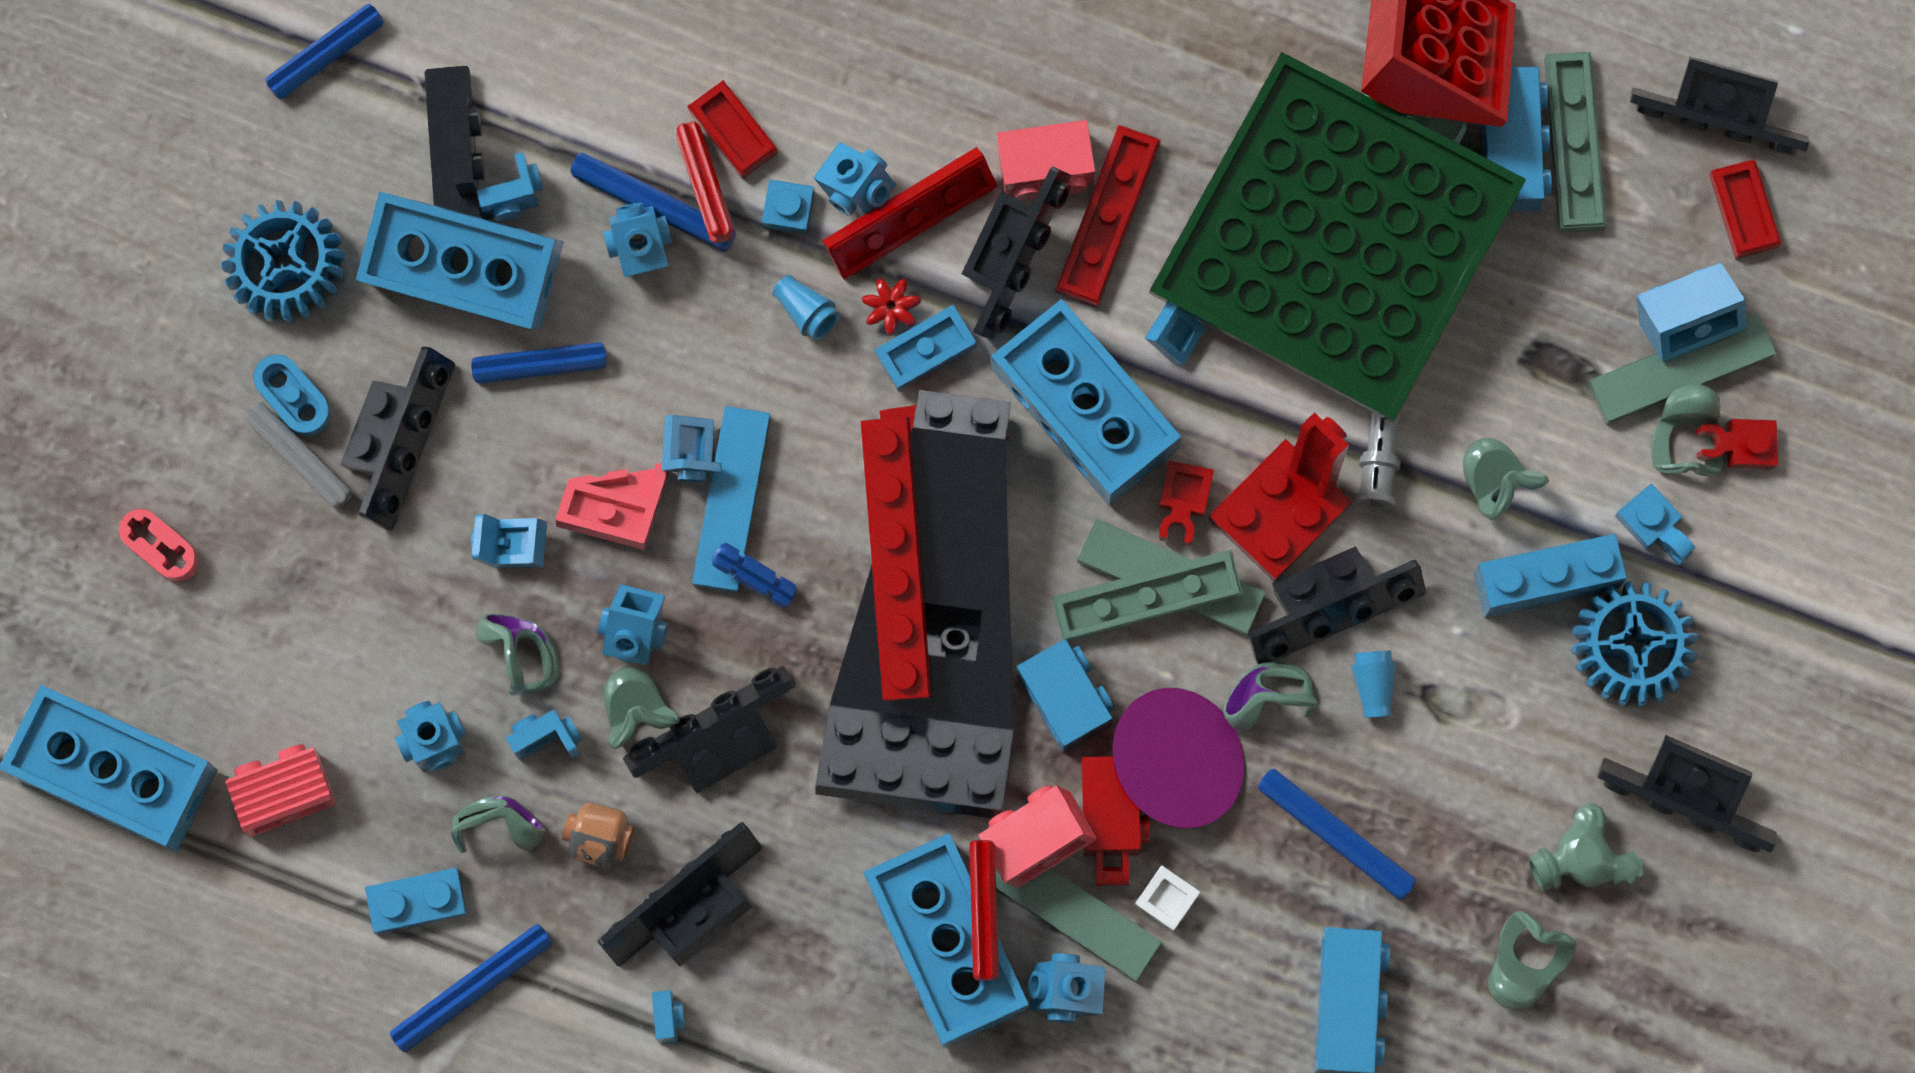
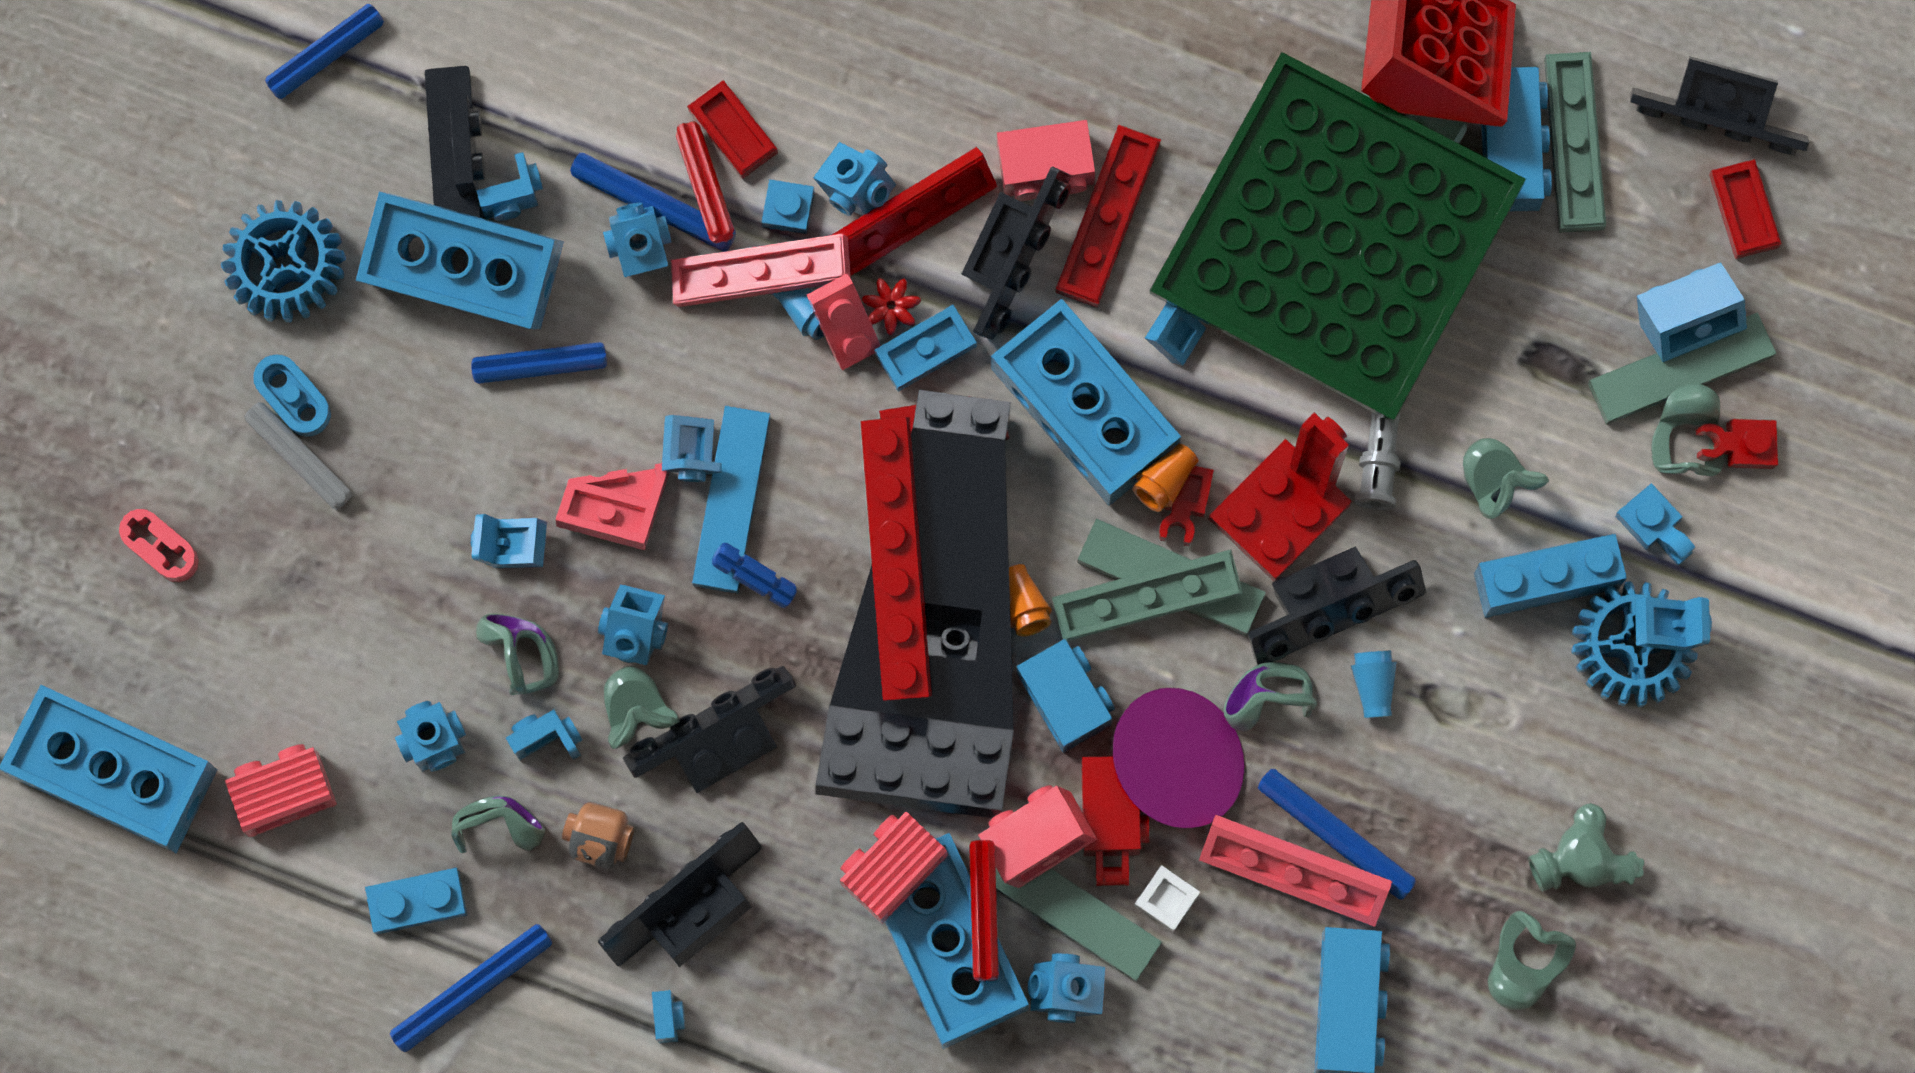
black bracket [340,346,455,531] -> none
black bracket [1597,735,1777,853] -> none
none -> tile [671,234,851,307]
none -> coral plate [806,274,881,371]
none -> coral brick [840,812,948,924]
none -> orange cone [1009,564,1052,637]
none -> orange cone [1133,443,1199,512]
none -> coral plate [1199,815,1392,927]
none -> dark azure bracket [1635,597,1712,651]

